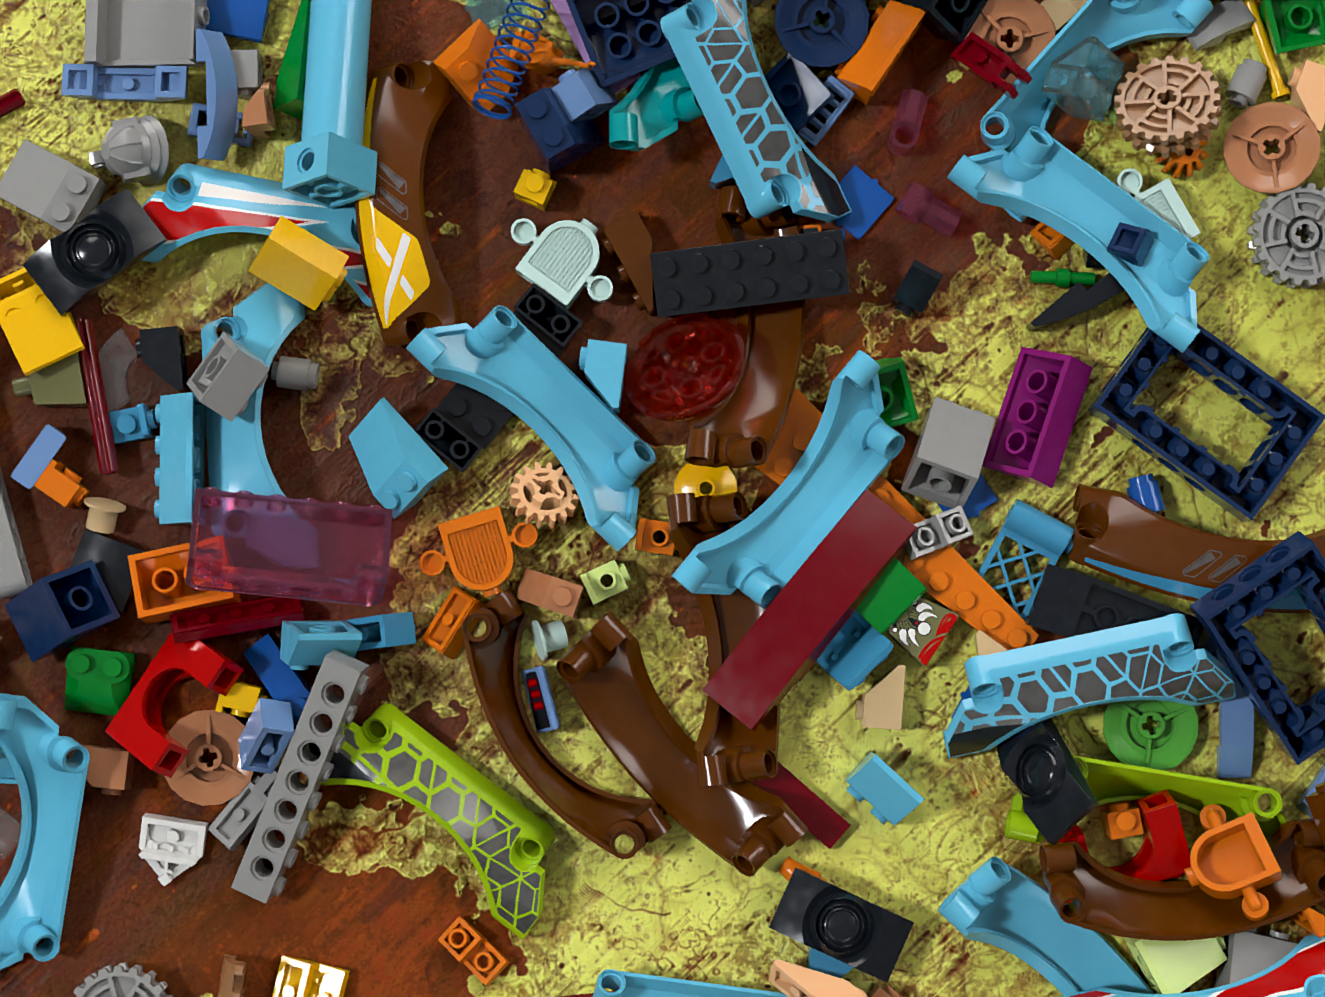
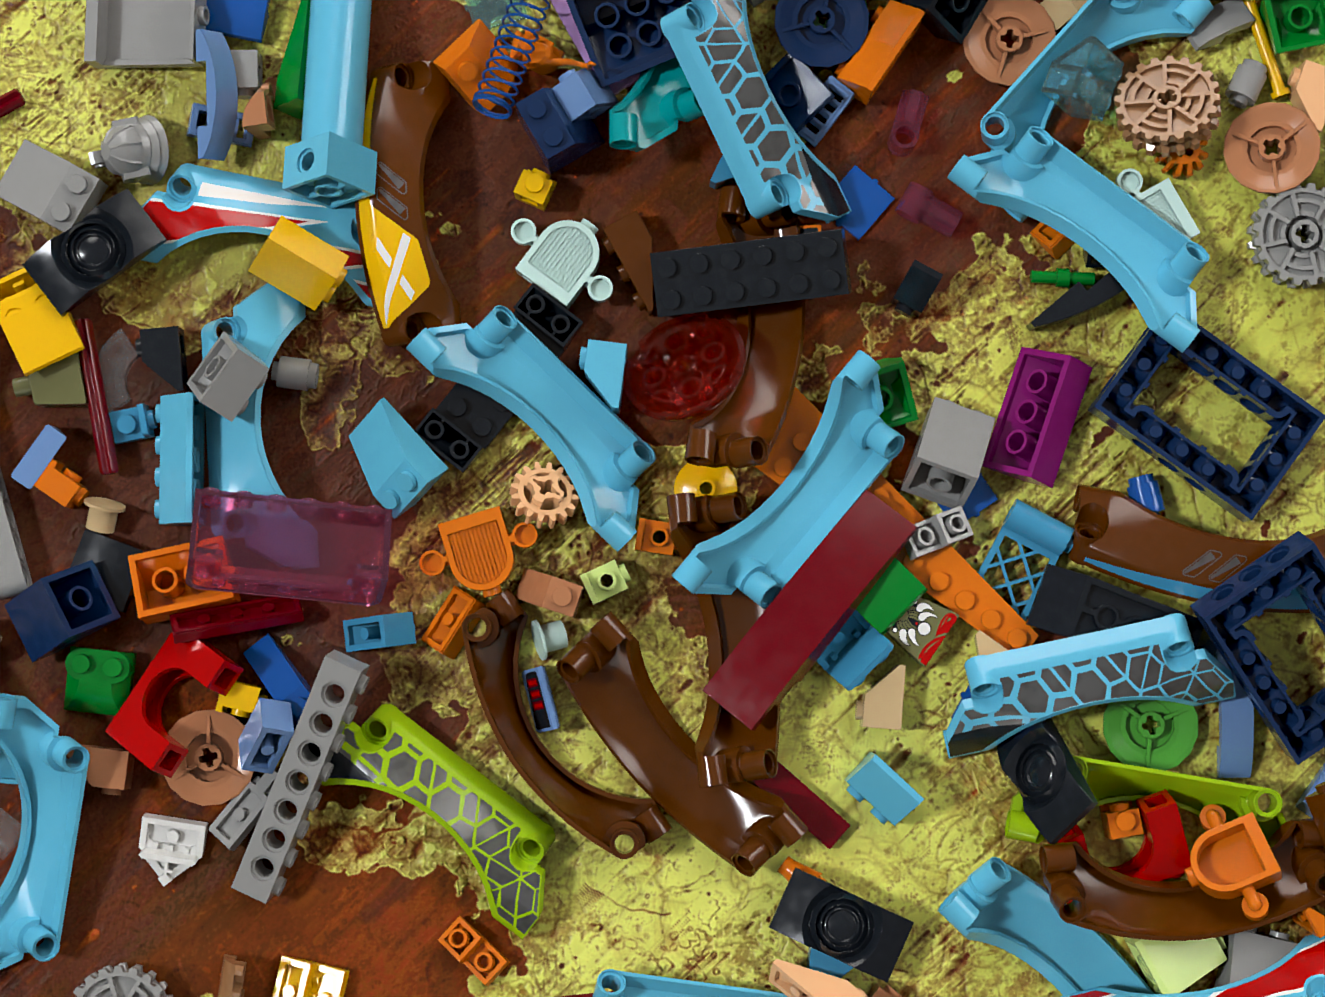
medium blue slope [61,64,189,102] -> none
medium azure slope [280,620,363,670] -> none
dark red hinge [950,32,1032,100] -> none
dark blue slope [1106,222,1154,267] -> none

